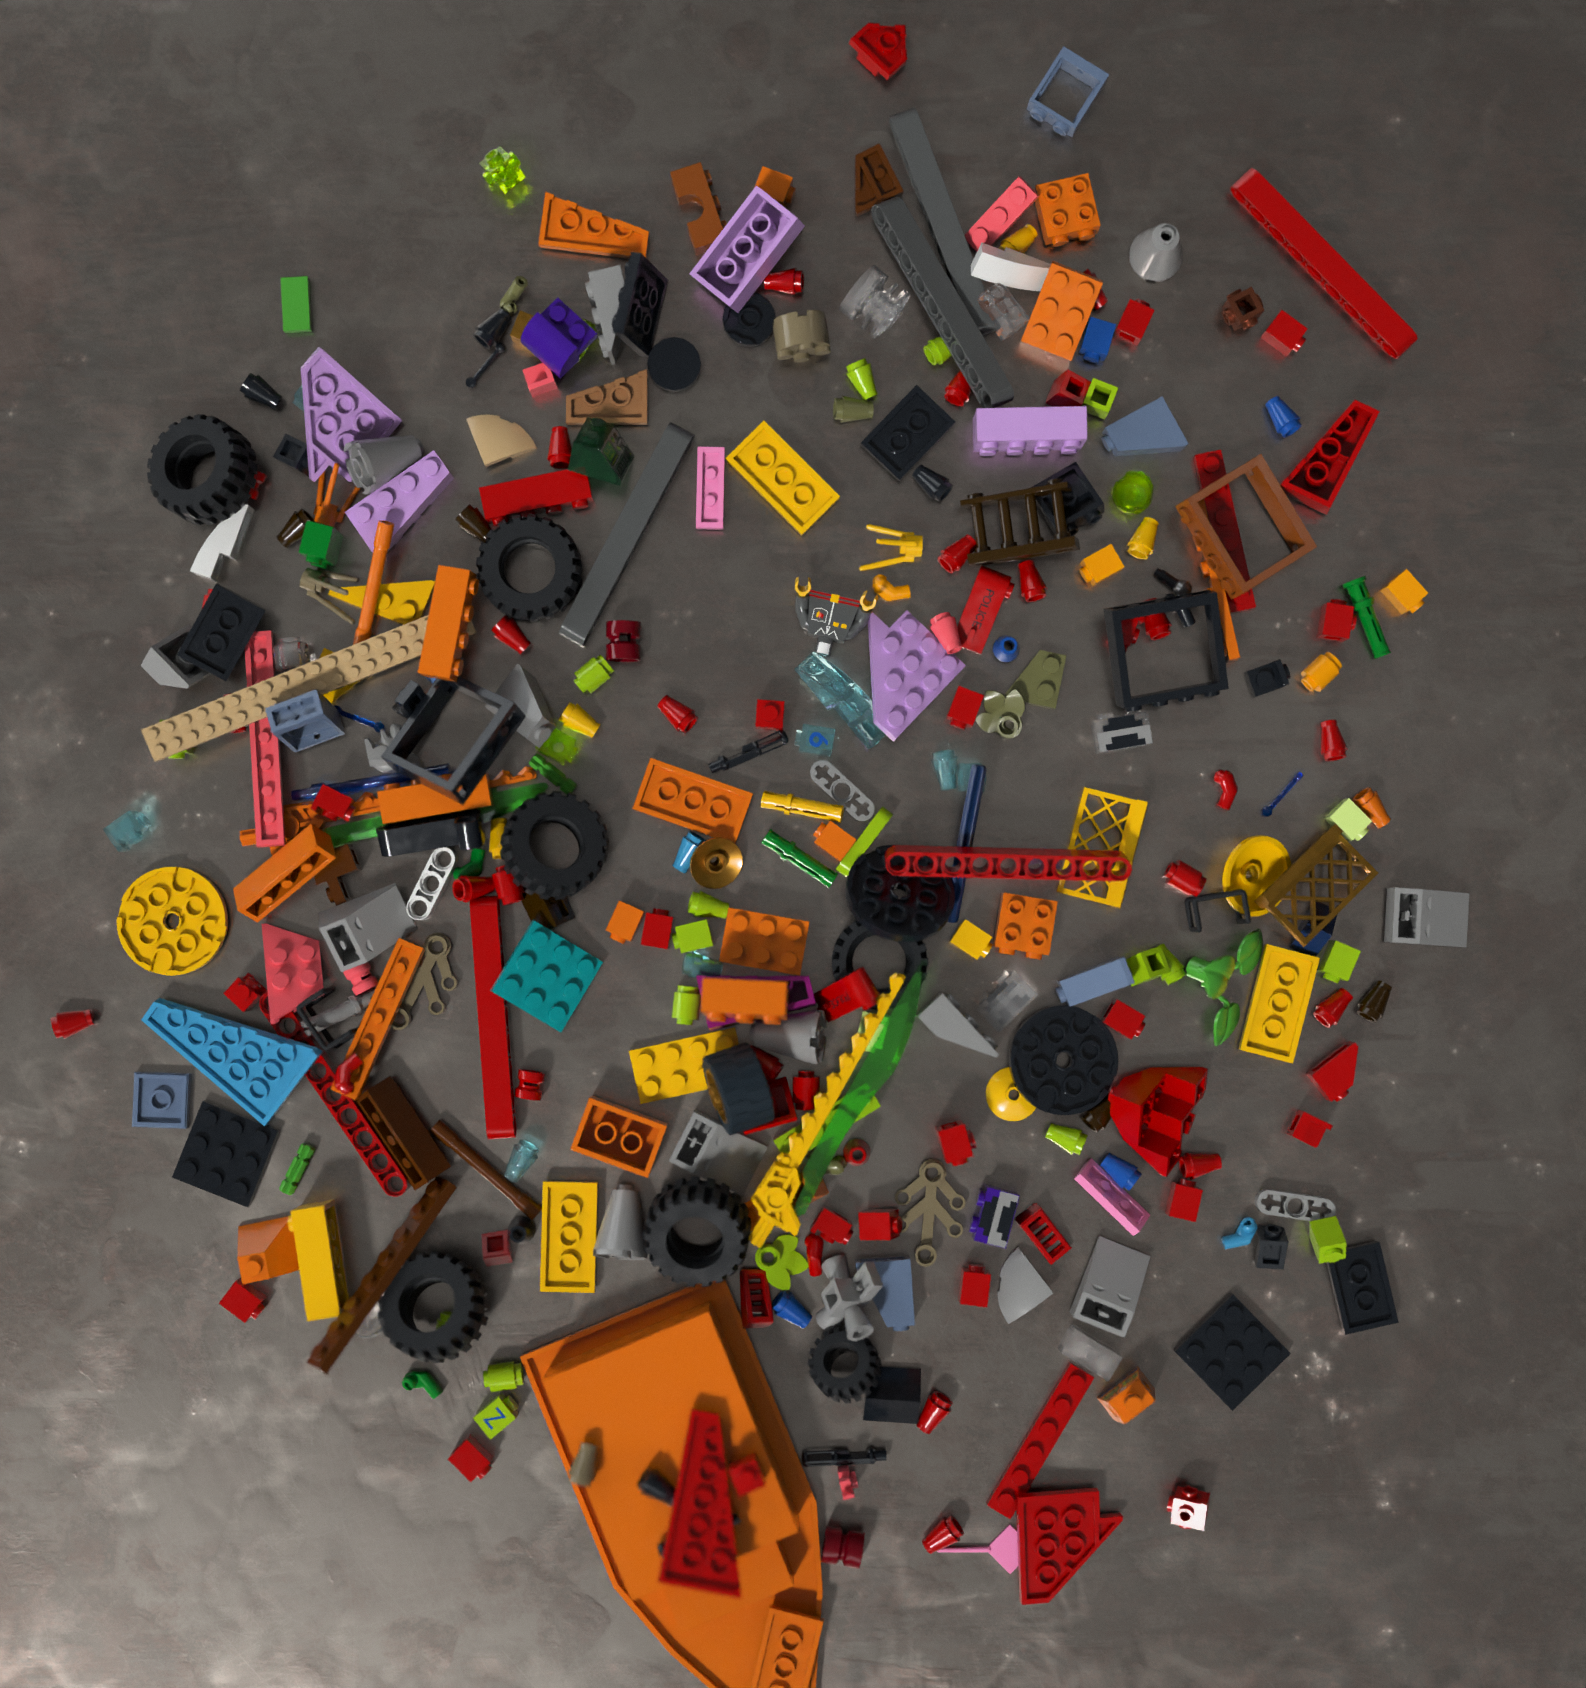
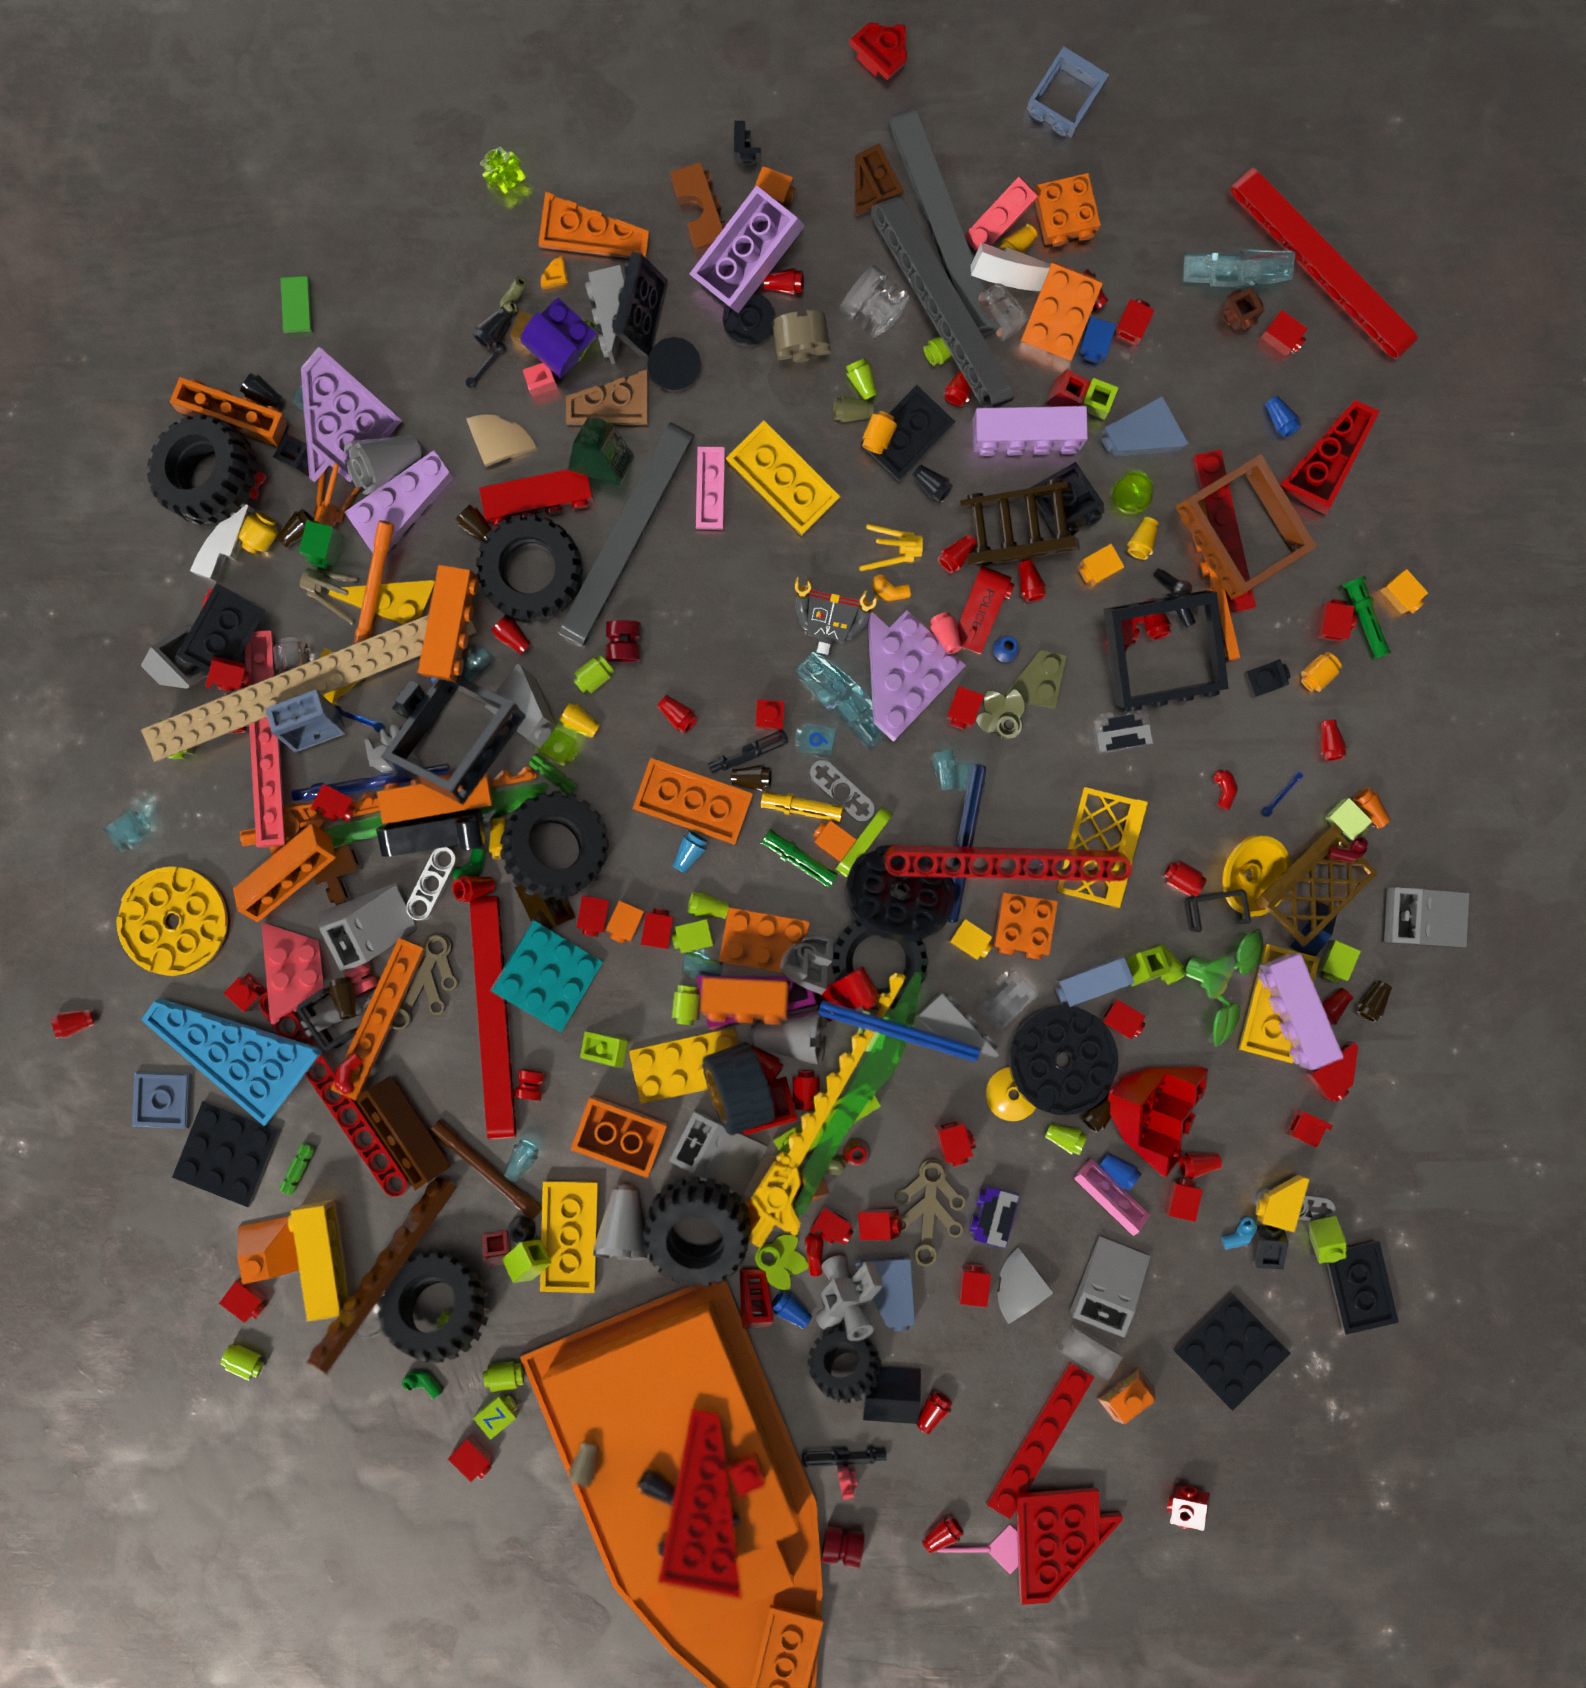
red brick [492,865,525,906] -> none
red cone [547,426,574,469] -> none
pearl gold dish [690,837,743,889] -> none
red slope [1015,1203,1072,1265] -> none
light grey cone [1129,223,1183,282] -> none
none -> orange brick [169,377,288,447]
none -> red brick [205,656,249,692]
none -> lime brick [220,1344,264,1381]
none -> yellow head [238,511,279,554]
none -> dark brown cone [328,977,356,1020]
none -> clear light blue cone [459,644,493,682]
none -> lime brick [502,1240,552,1283]
none -> light orange tile [541,256,569,290]
none -> red brick [576,896,611,937]
none -> lime slope [580,1031,628,1068]
none -> dark brown cone [731,764,772,791]
none -> black bracket [734,120,761,165]
none -> light grey brick [780,936,834,994]
none -> blue axle [819,1001,980,1062]
none -> light orange brick [862,411,897,454]
none -> clear light blue slope [1183,250,1295,287]
none -> yellow slope [1255,1175,1309,1232]
none -> lavender brick [1258,953,1343,1070]
none -> dark red arm [1327,836,1368,863]

